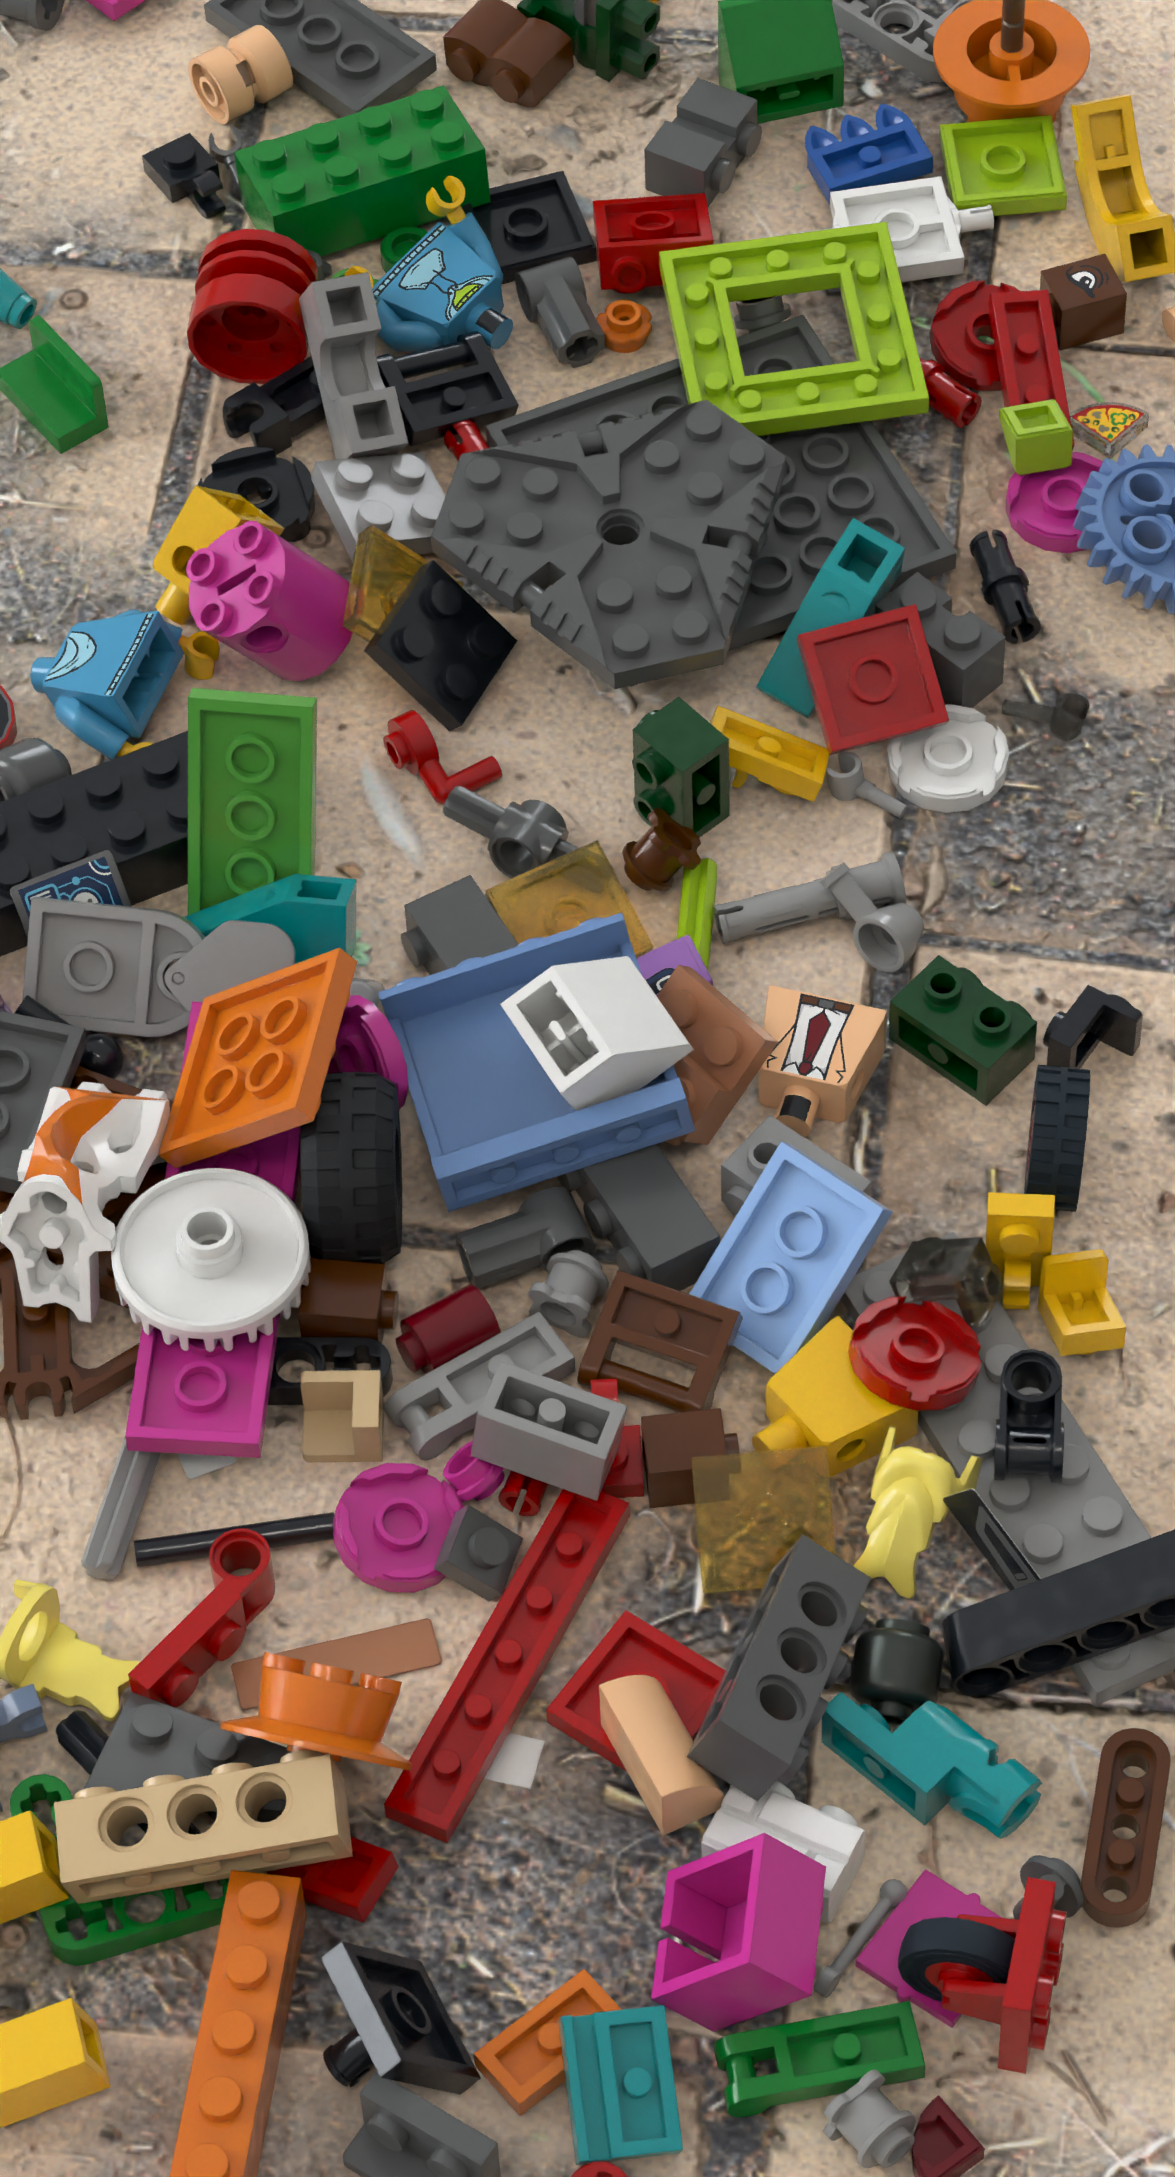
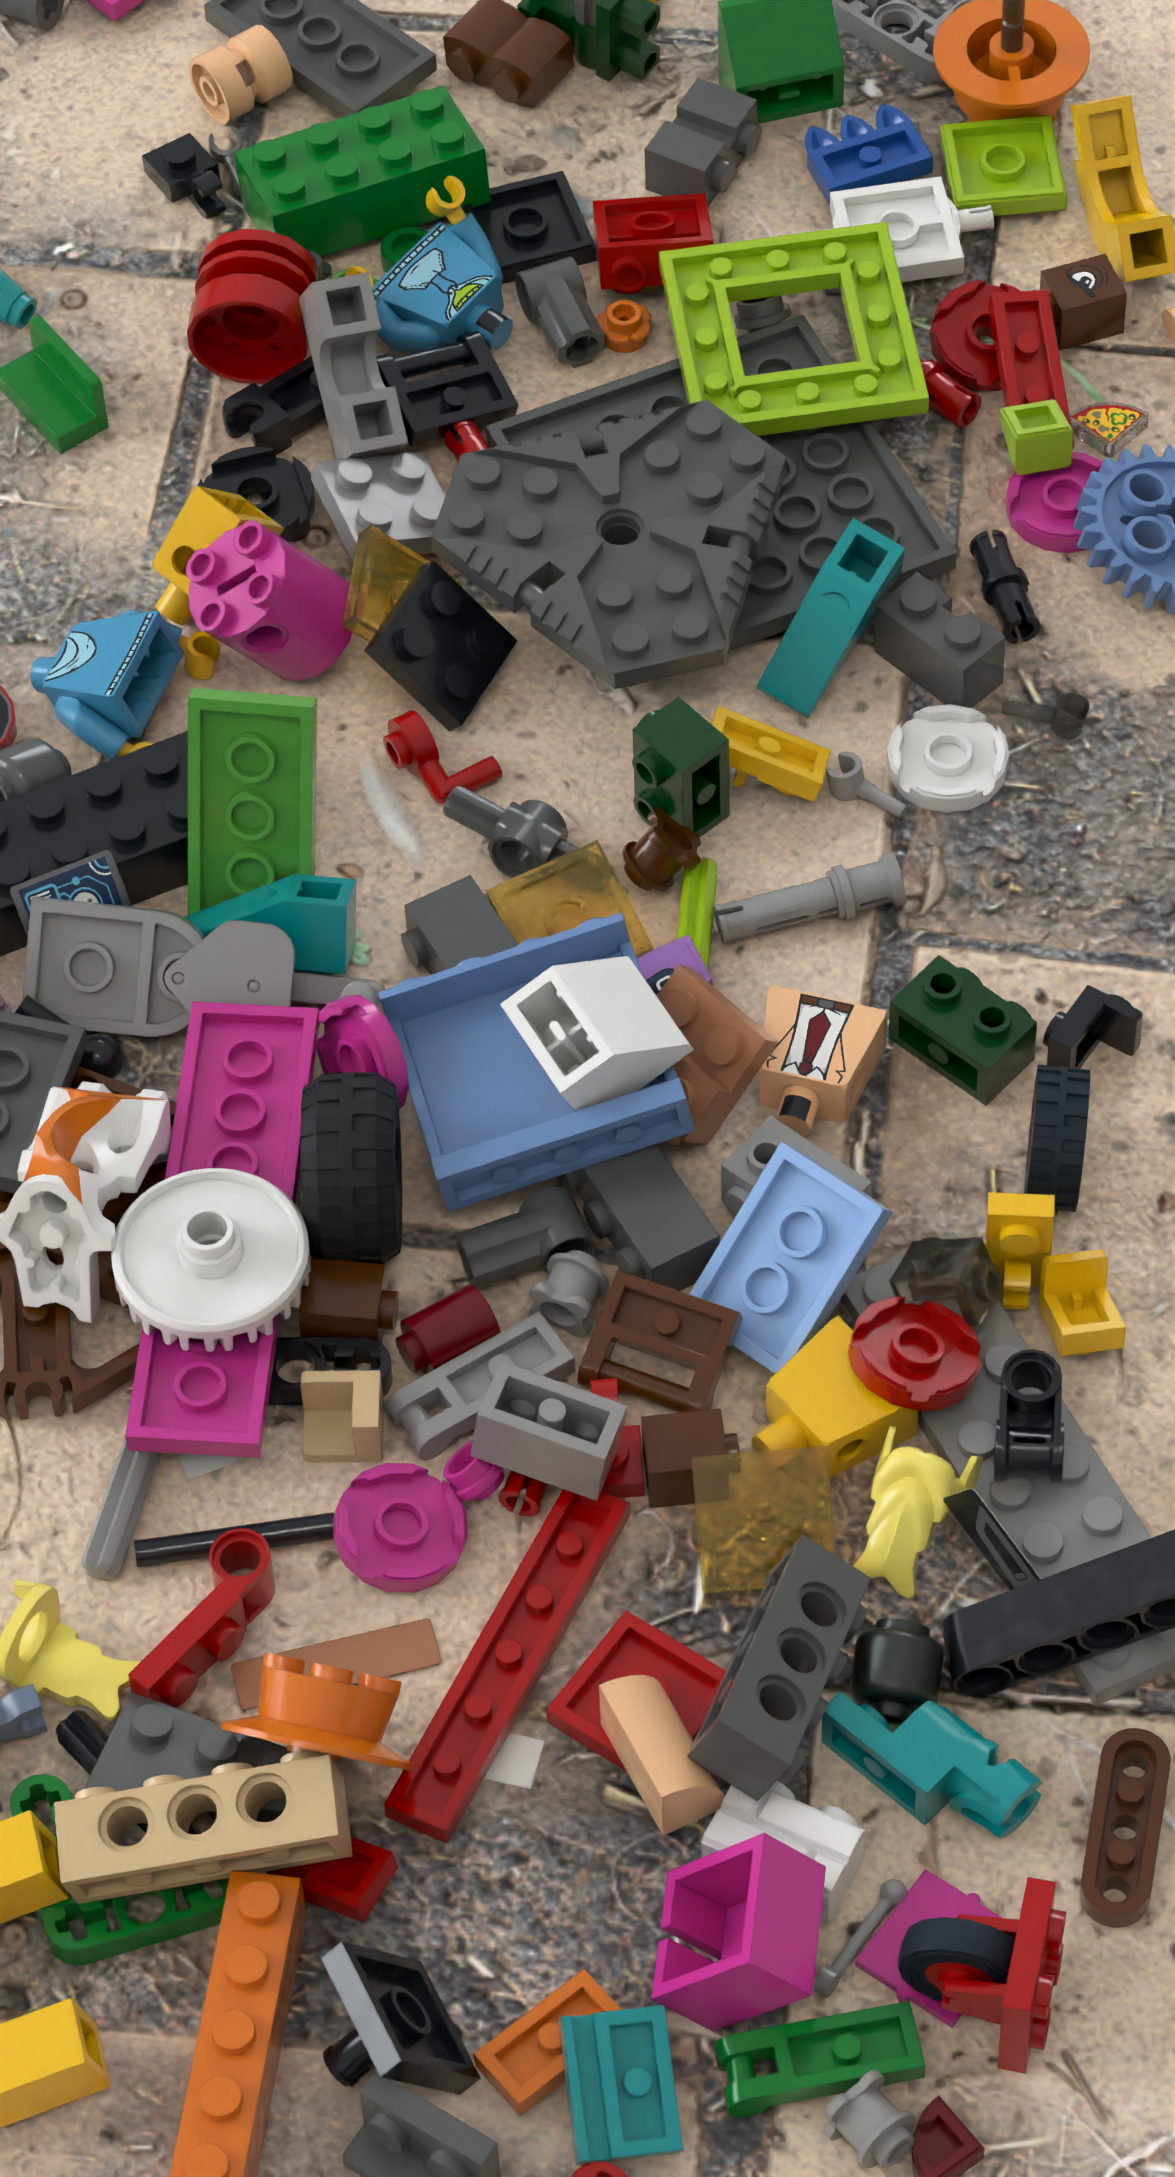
orange plate [158,948,357,1168] -> none
dark grey plate [434,1505,523,1602] -> none
red plate [796,604,949,756] -> none
light grey bar [820,862,924,972] -> none
dark grey plate [1013,1855,1084,1920] -> none

